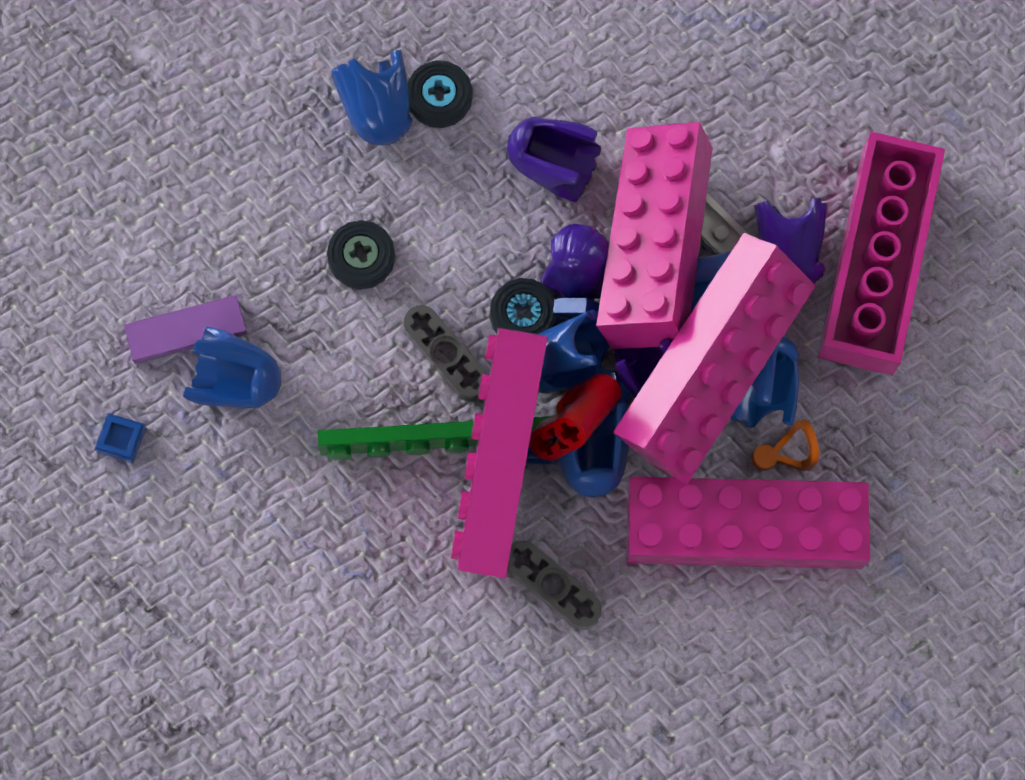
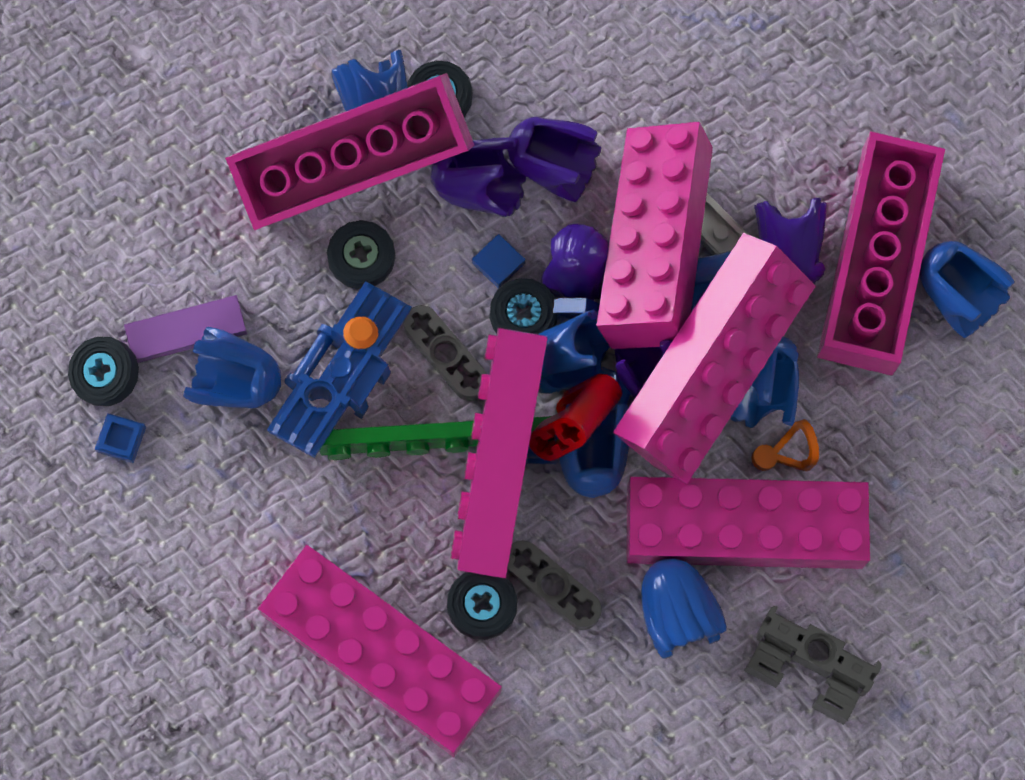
none -> black bush [68,337,139,406]
none -> dark pink brick [225,73,475,230]
none -> dark pink brick [258,545,502,757]
none -> blue piece [267,281,412,458]
none -> dark purple hair [430,137,527,217]
none -> black bush [447,572,518,640]
none -> blue tile [472,234,526,289]
none -> blue hair [641,558,727,659]
none -> dark grey piece [744,606,882,725]
none -> blue hair [919,241,1015,338]

